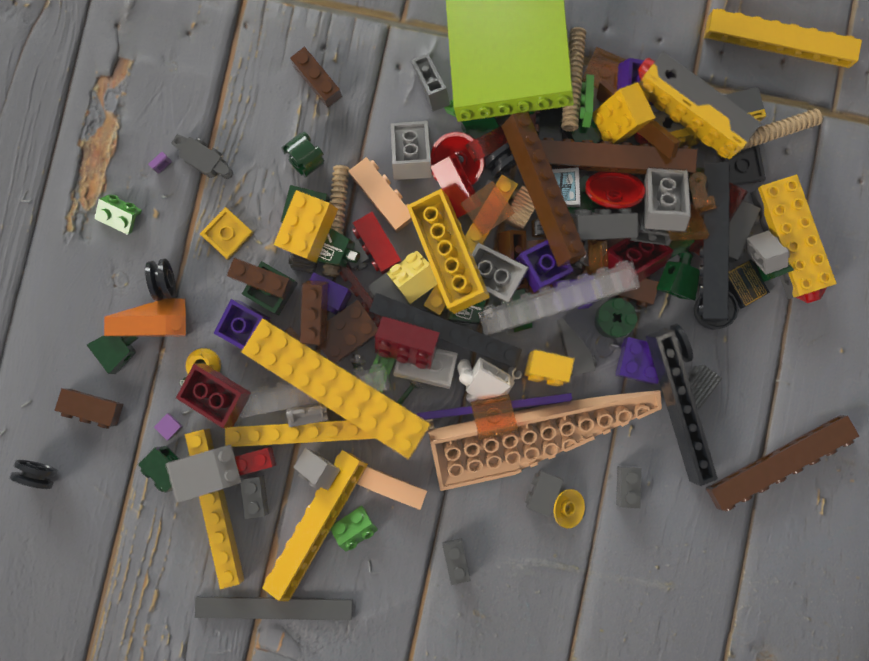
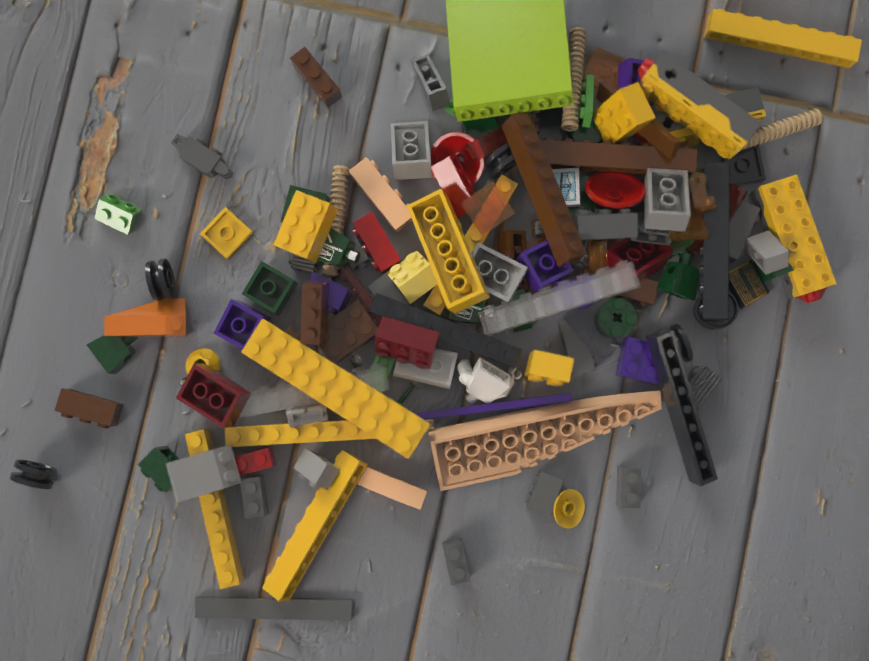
medium lavender tile [148,152,172,174] -> none
medium lavender tile [154,413,183,441] -> none
reddish brown brick [226,258,293,300] -> none
dark green brick [281,131,324,178] -> none
bright green bracket [330,506,378,551] -> none
clear orange tile [471,394,518,440] -> none
tan brick [502,185,535,231] -> none
reddish brown brick [706,415,859,511] -> none

